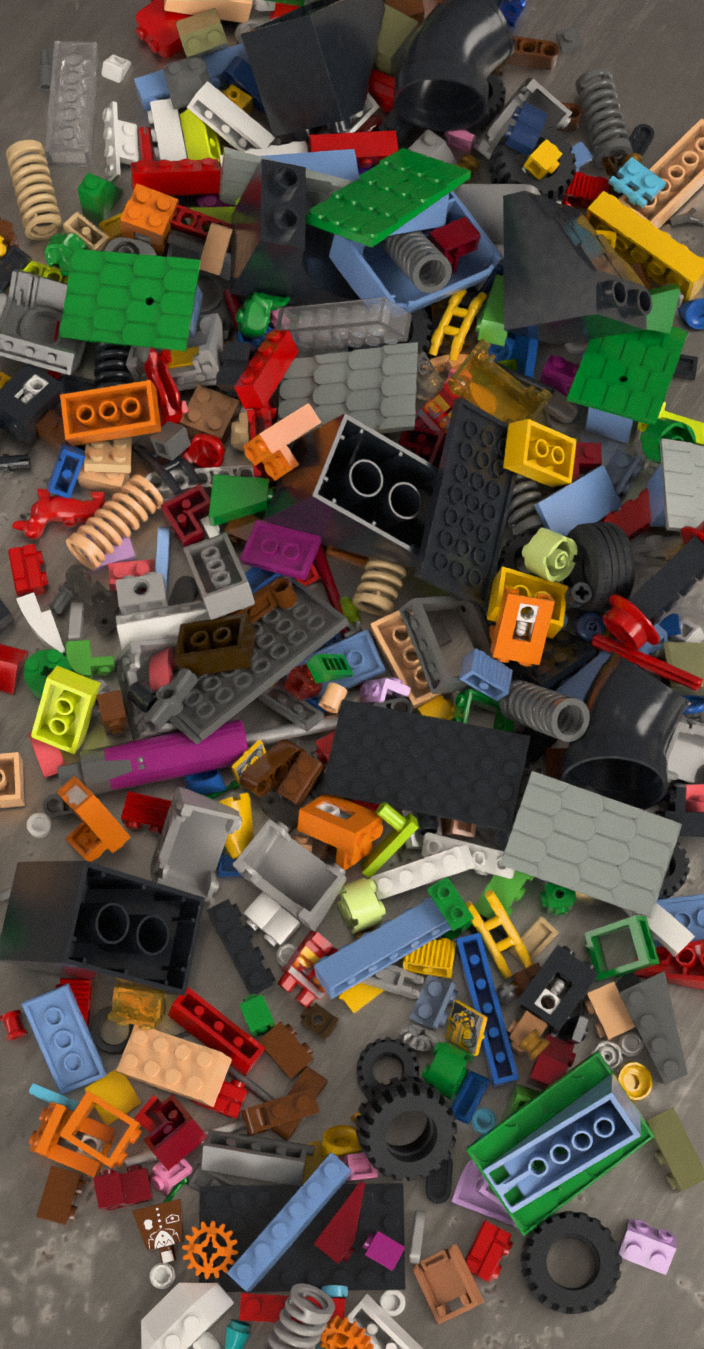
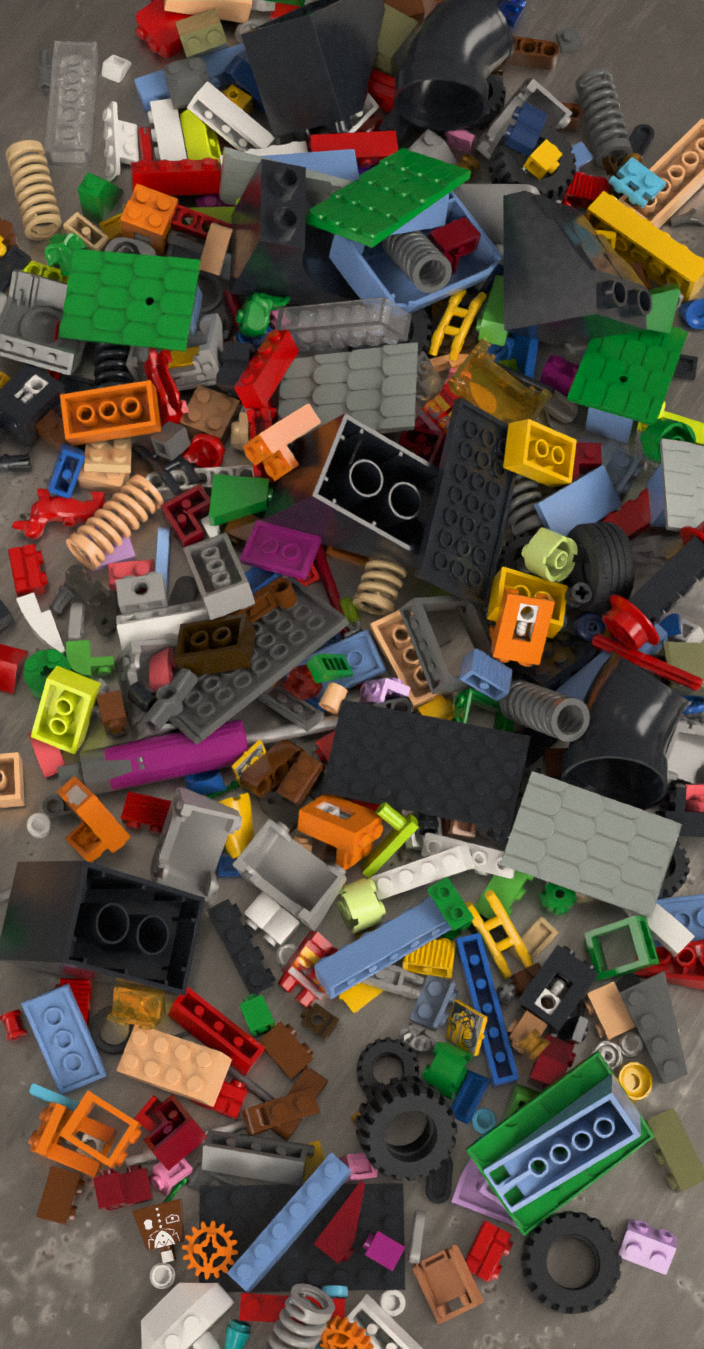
yellow piece [84,1068,142,1126] -> none
yellow piece [320,1125,363,1157] -> none

